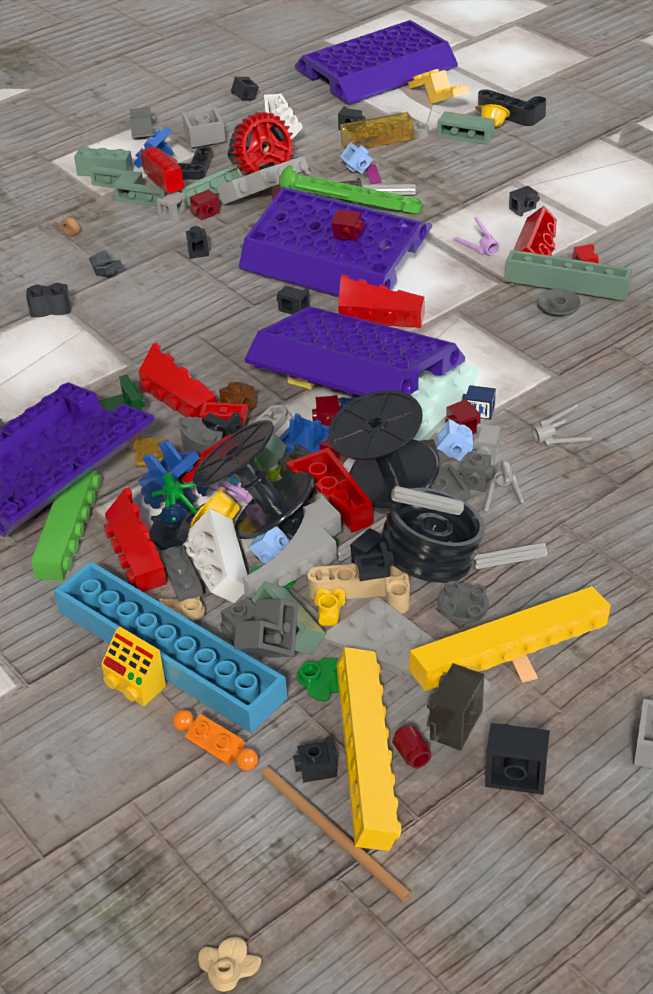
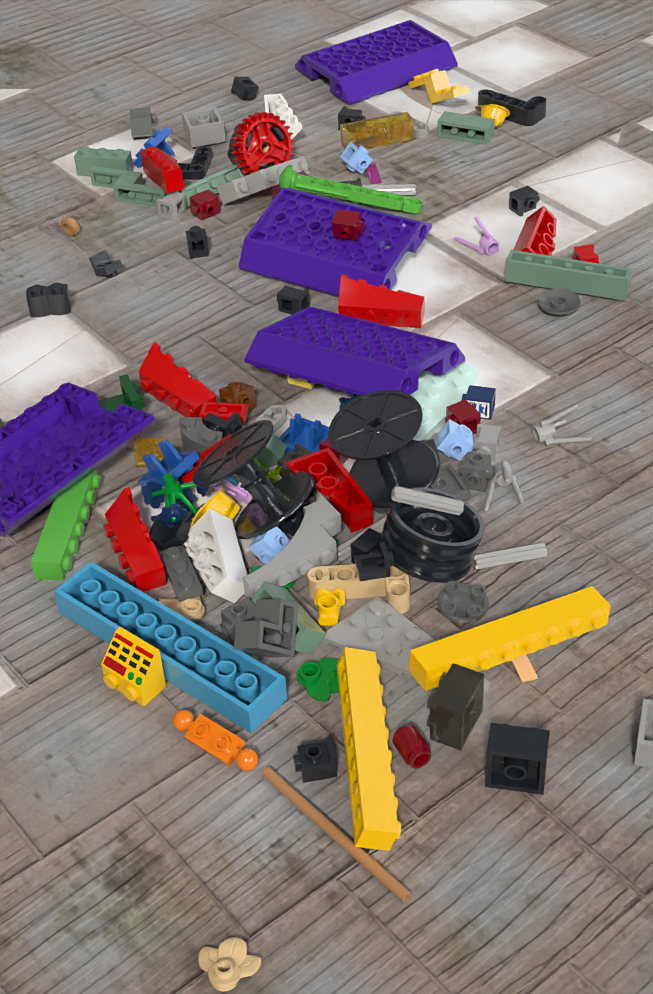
dark red brick [312,395,339,427] -> none

